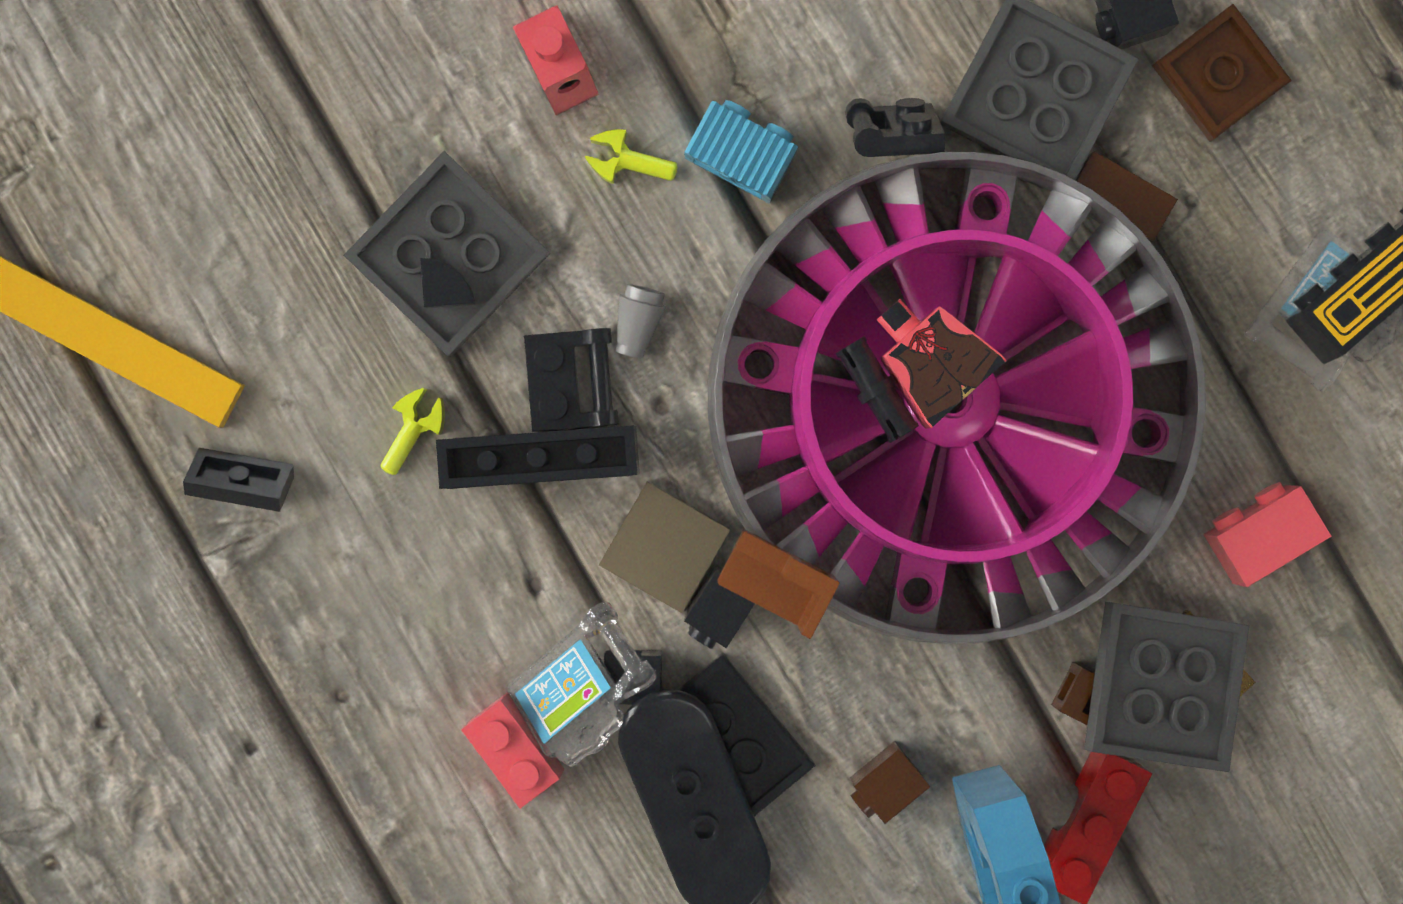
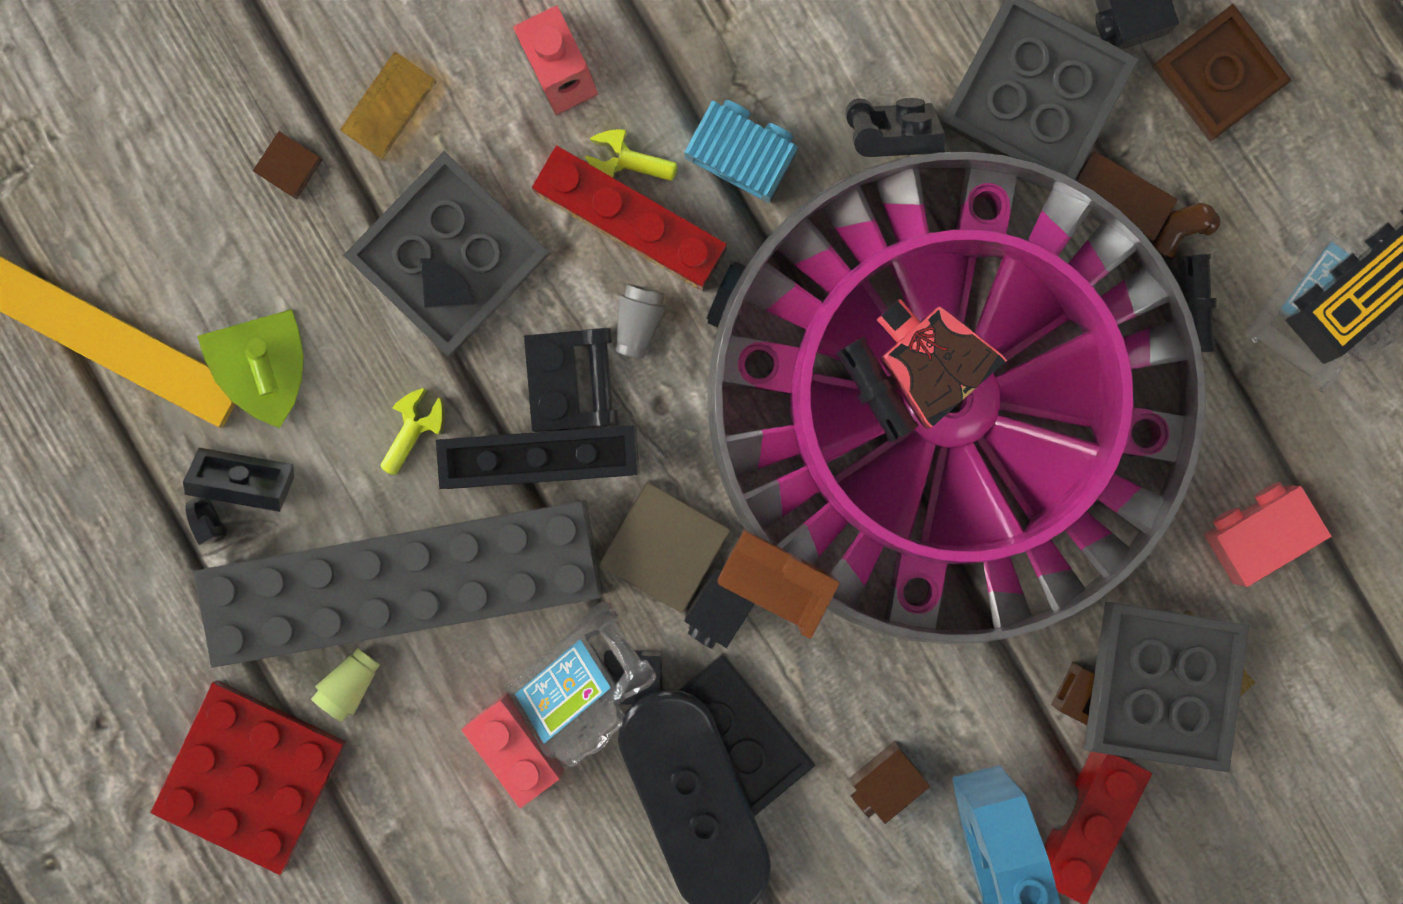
none -> red plate [150,680,346,875]
none -> black tile [185,497,227,545]
none -> dark grey brick [194,500,603,668]
none -> lime shield [197,309,304,429]
none -> reddish brown tile [253,131,323,200]
none -> yellowish green cone [311,648,380,722]
none -> clear yellow tile [340,51,436,160]
none -> red brick [531,145,727,292]
none -> black tile [706,261,746,328]
none -> reddish brown arm [1153,203,1221,261]
none -> black pin [1178,254,1217,353]

